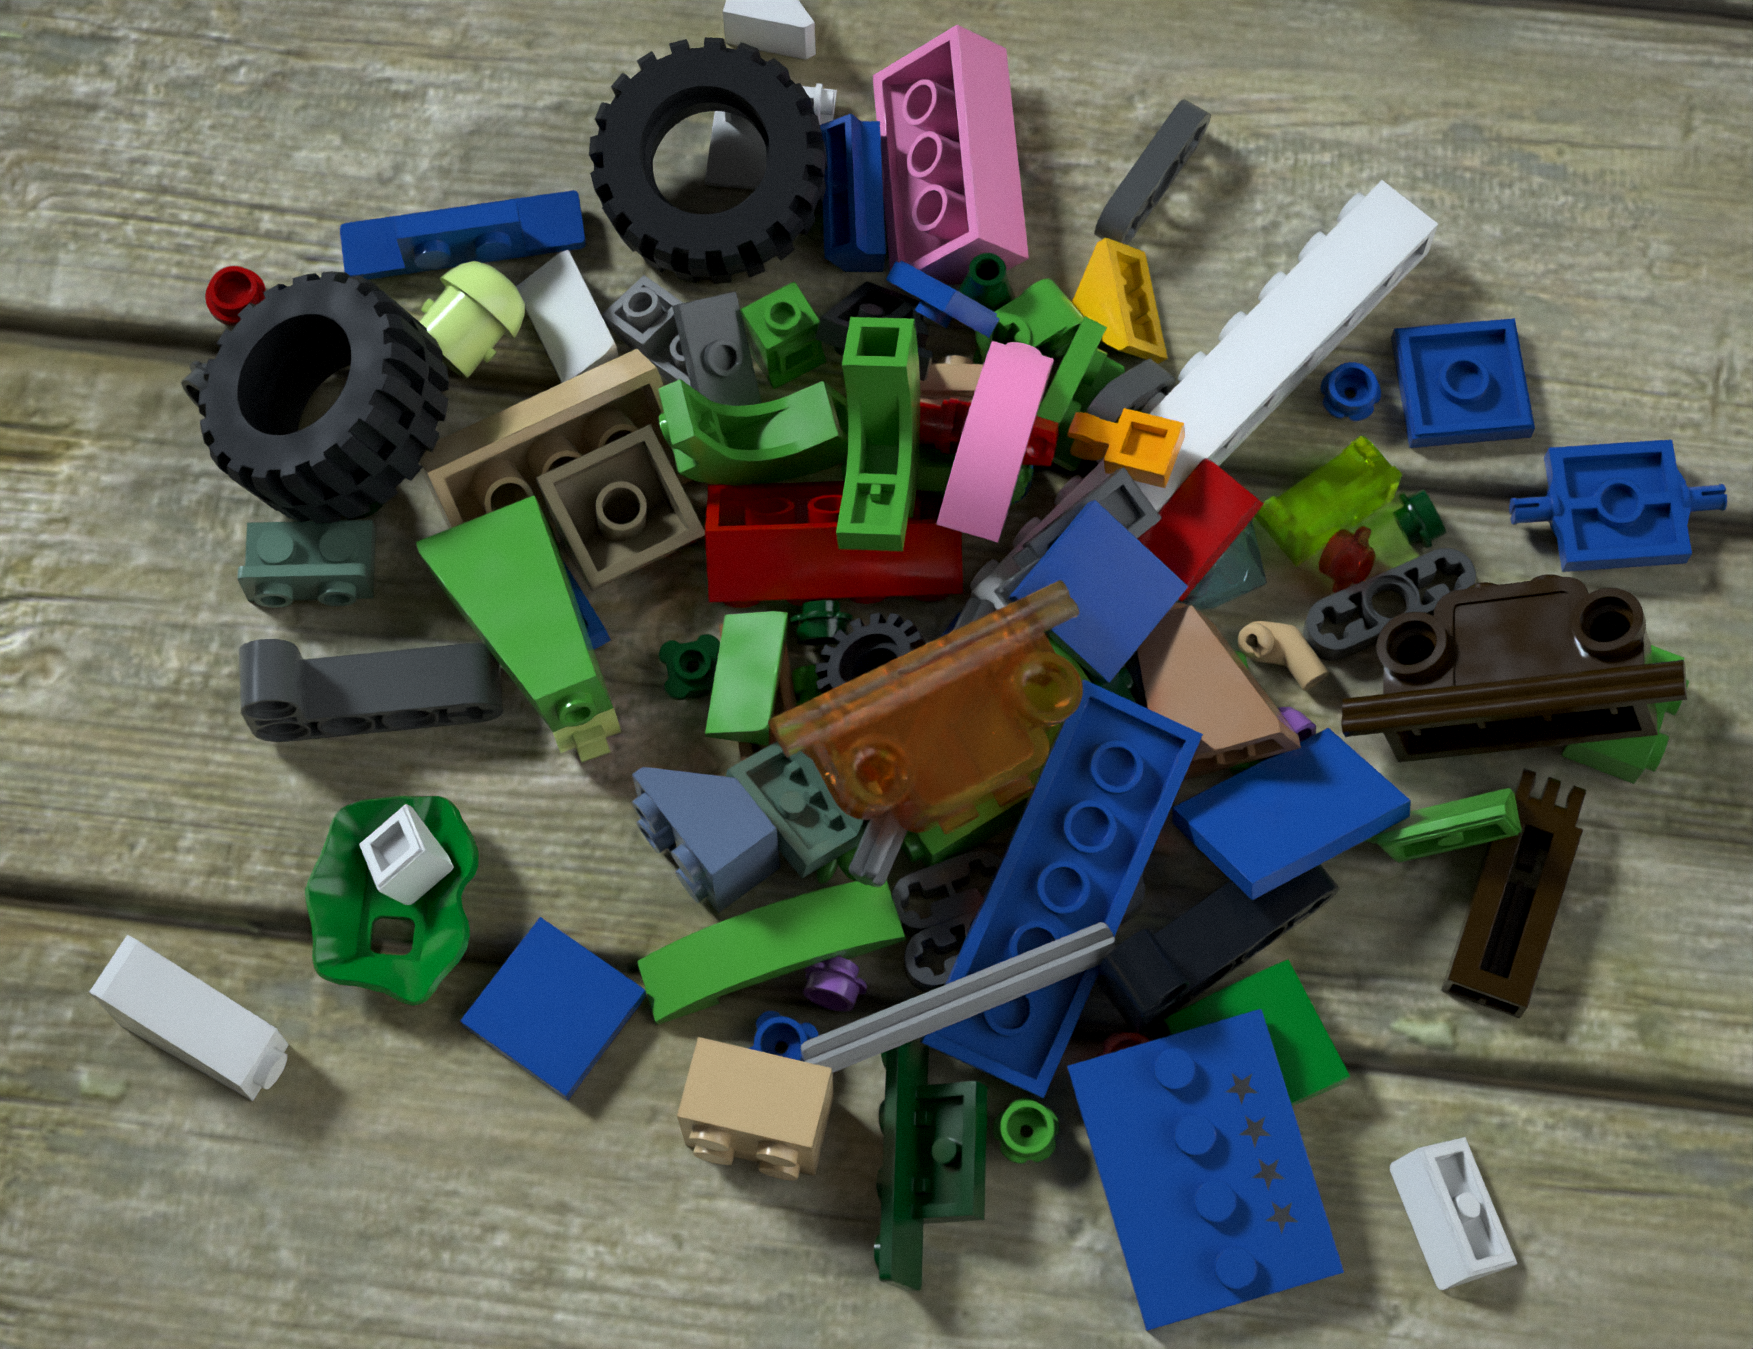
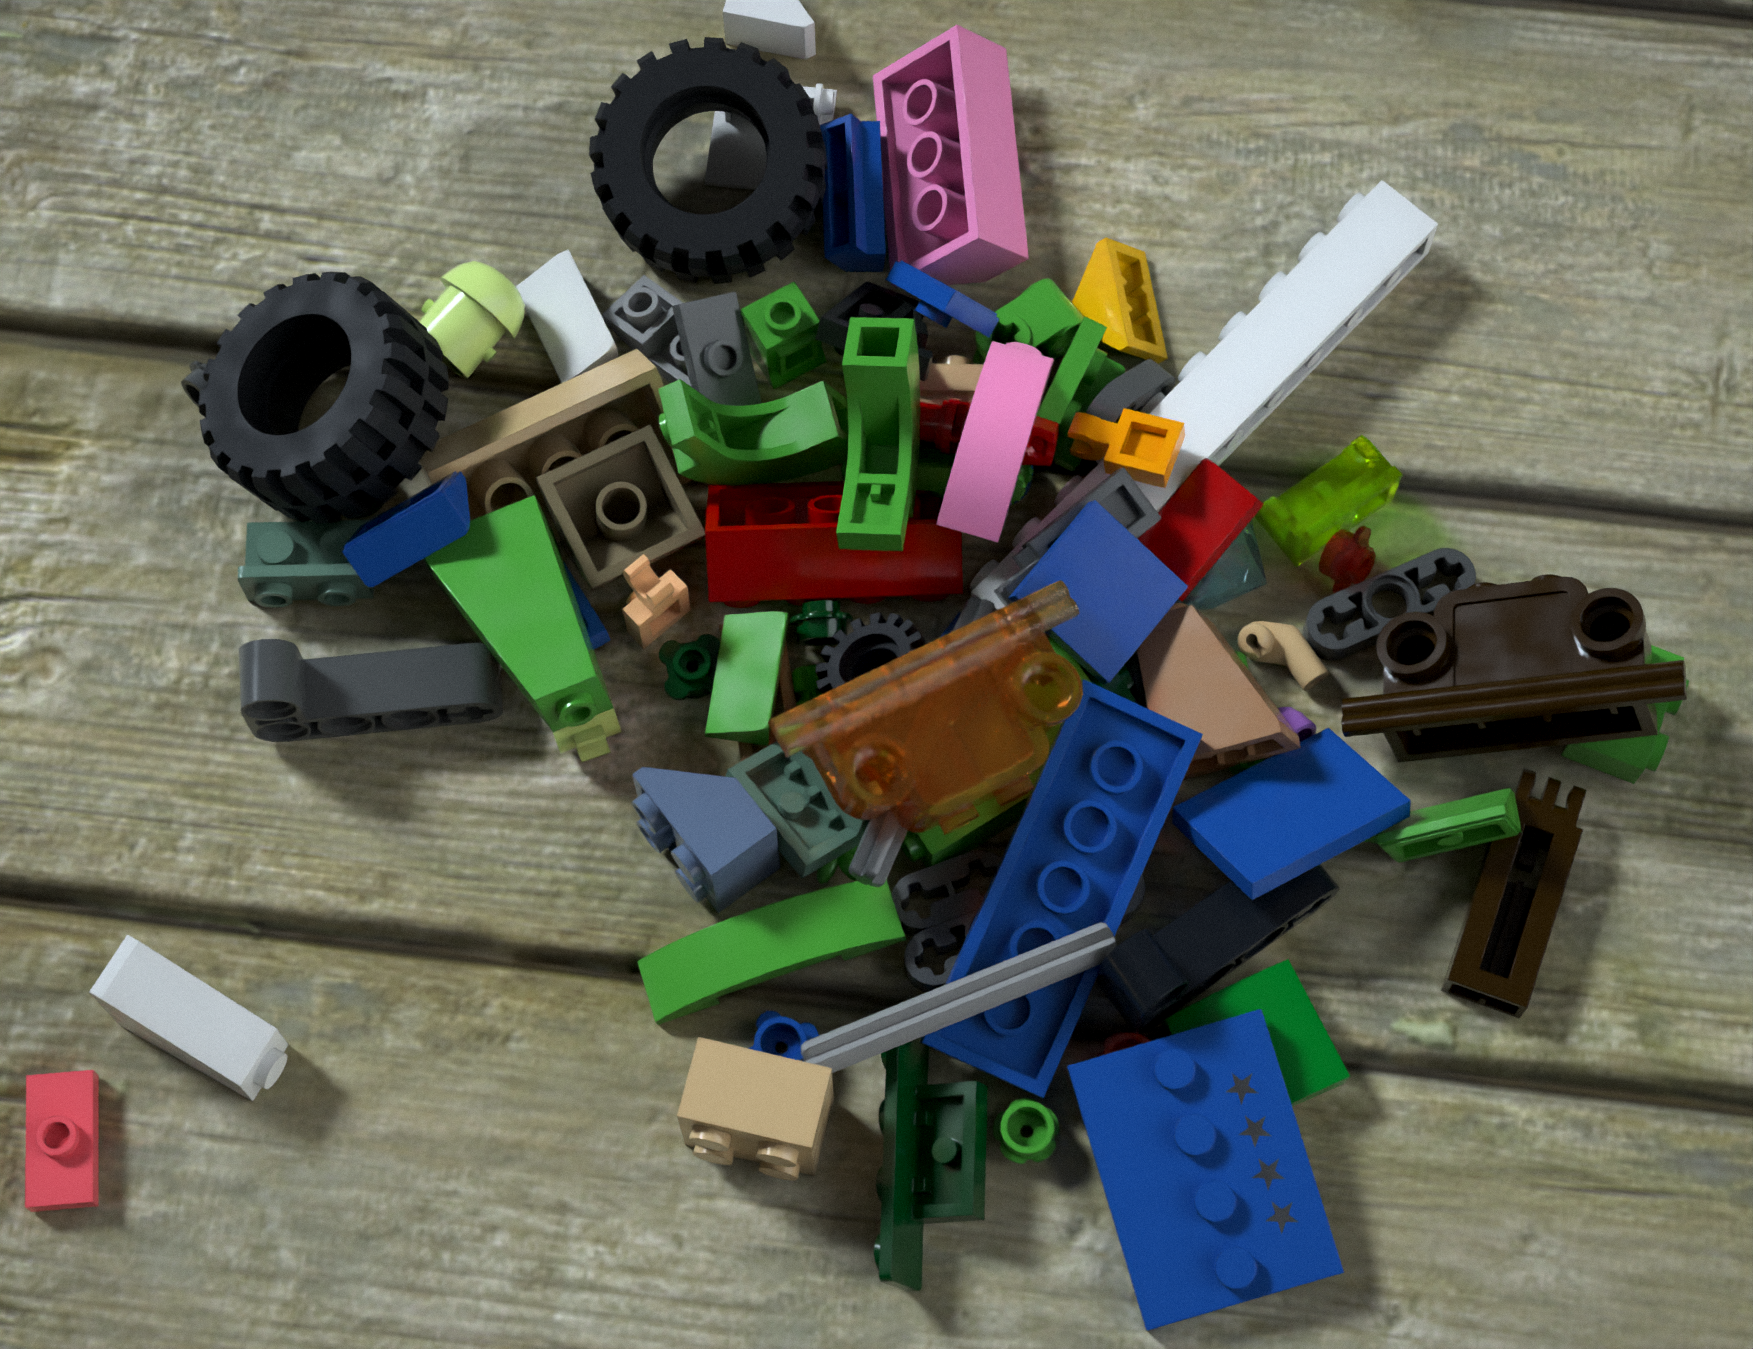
red plate [205,266,267,326] -> none
green piece [305,796,479,1006] -> none
blue bracket [340,190,586,280] -> none
white slope [359,804,454,905] -> none
blue tile [460,917,647,1101] -> none
medium lavender plate [803,956,867,1012] -> none
dark green cone [958,253,1015,312] -> none
dark grey beam [1094,99,1211,245] -> none
blue plate [1320,362,1381,421] -> none
white slope [1390,1137,1517,1290] -> none
blue tile [1391,318,1535,448] -> none
dark green plate [1392,489,1447,548] -> none
blue plate [1509,439,1727,572] -> none
none -> coral plate [25,1070,99,1212]
none -> blue slope [342,471,470,587]
none -> light nougat plate [622,554,691,649]

